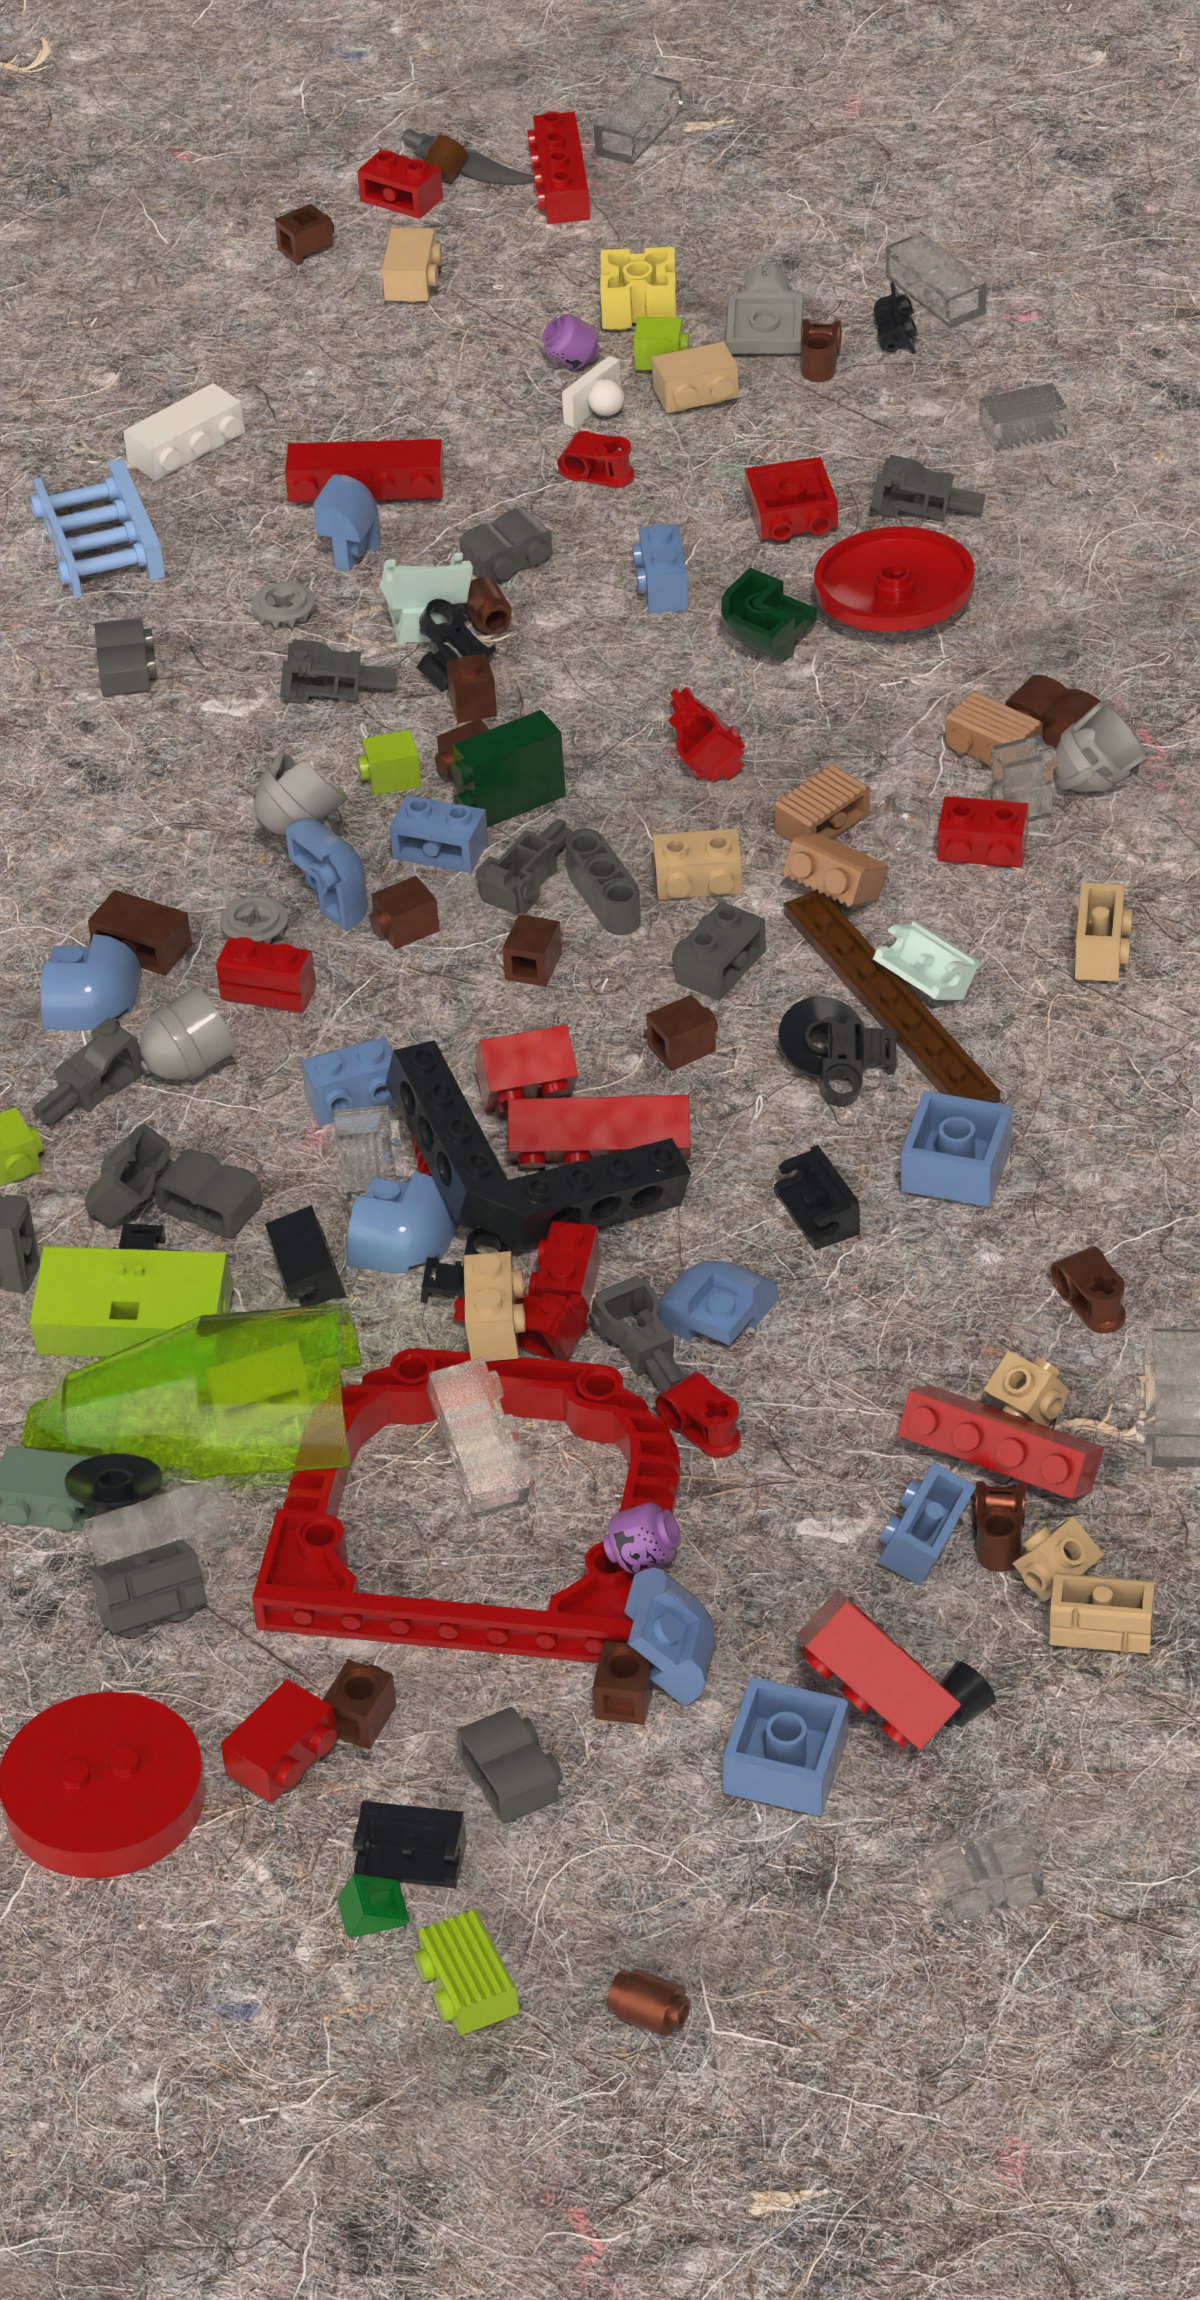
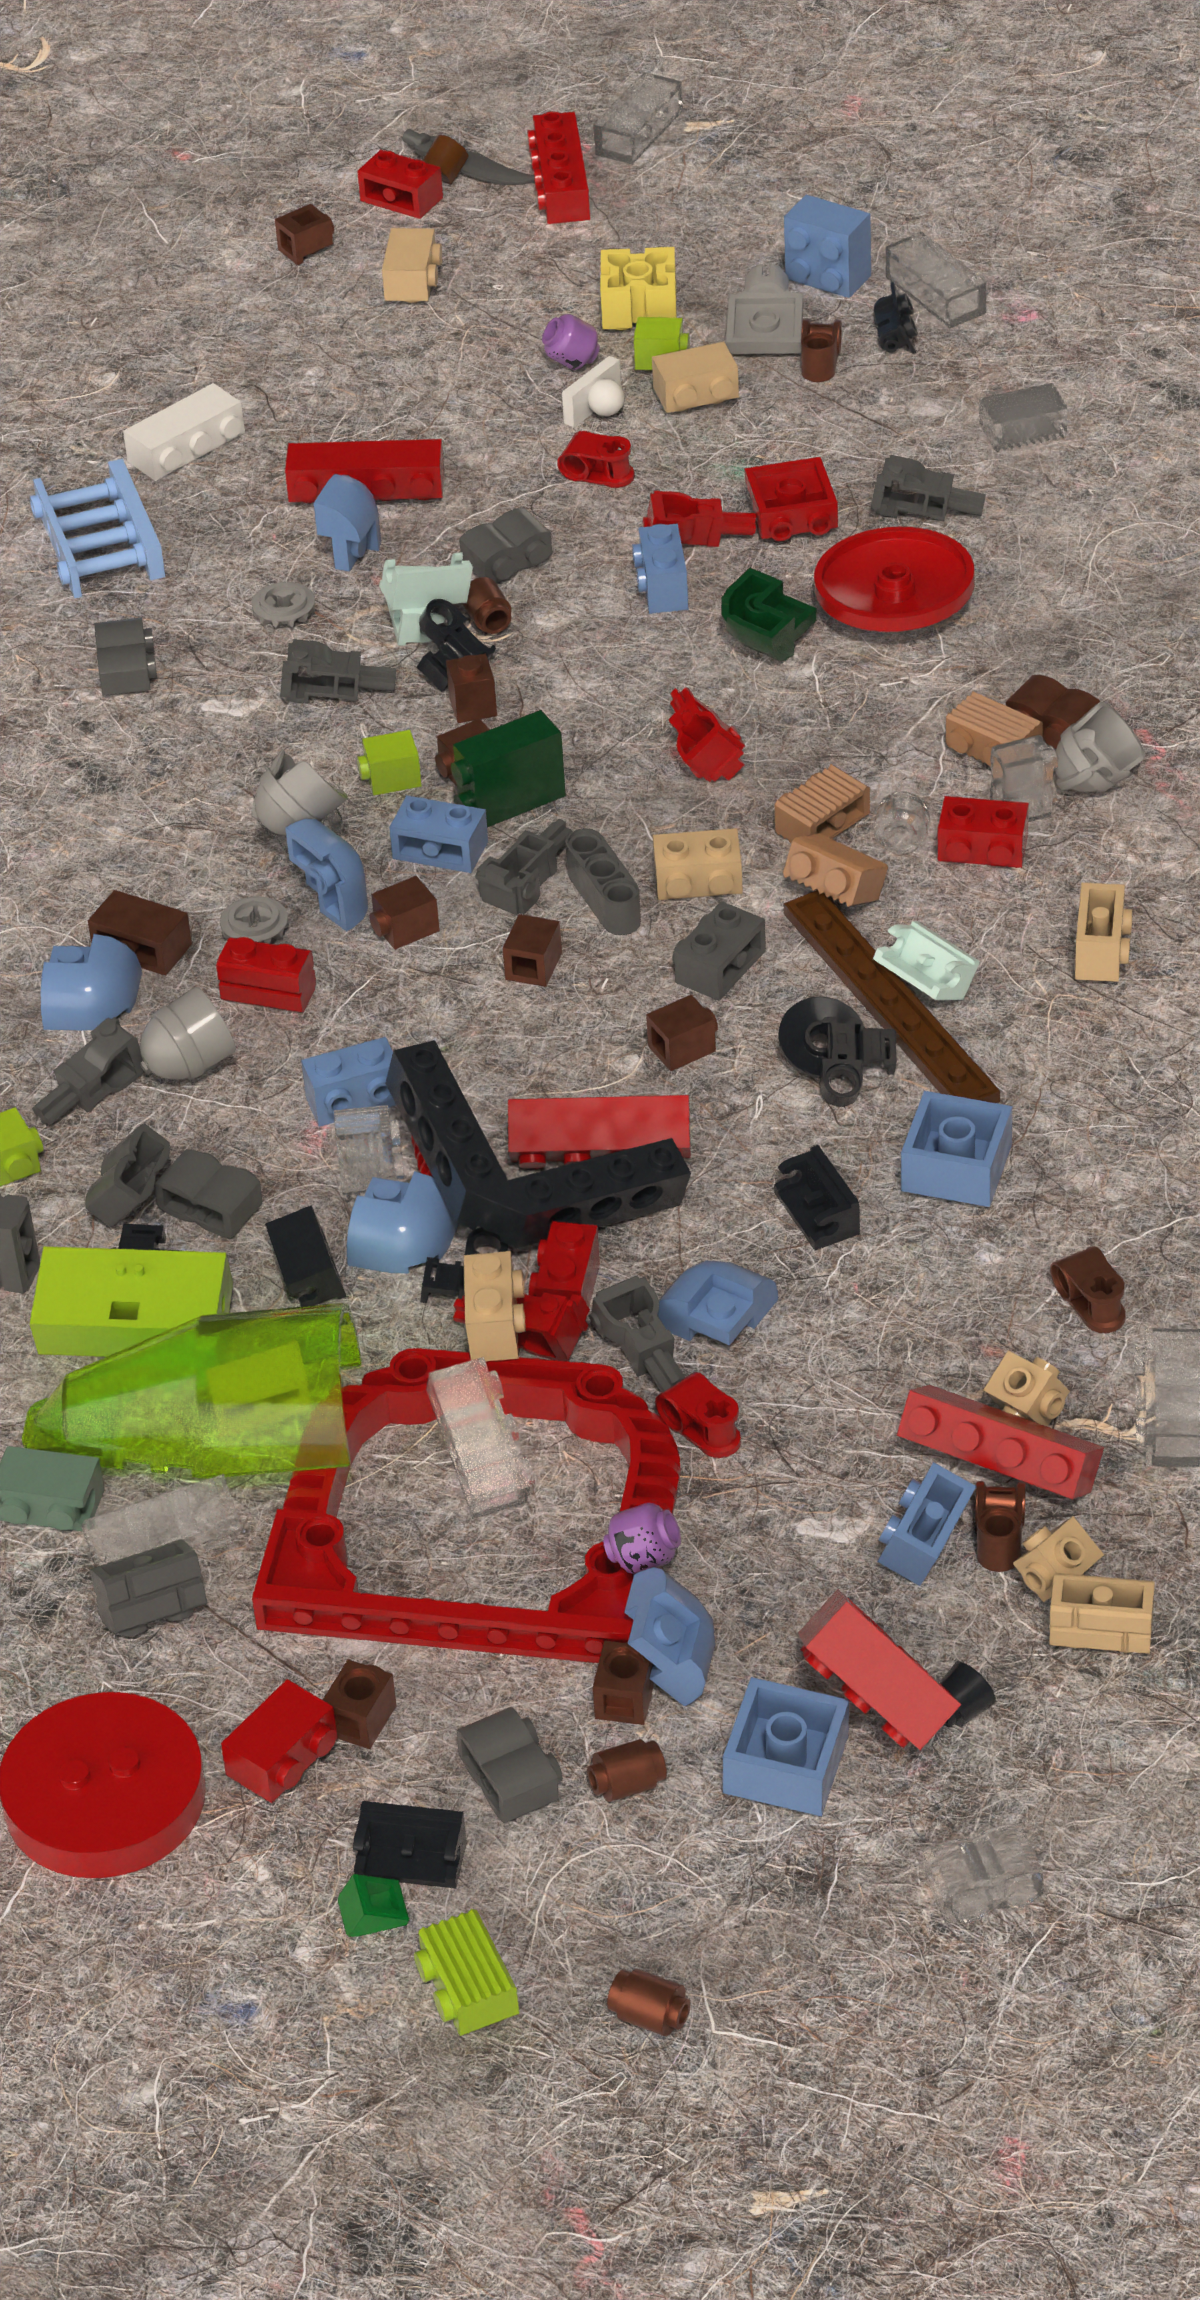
black dish [65,1453,163,1511] -> none
red piece [474,1024,578,1116] -> none
none -> copper brick [587,1739,667,1802]
none -> red piece [642,491,756,547]
none -> medium blue brick [784,194,871,298]

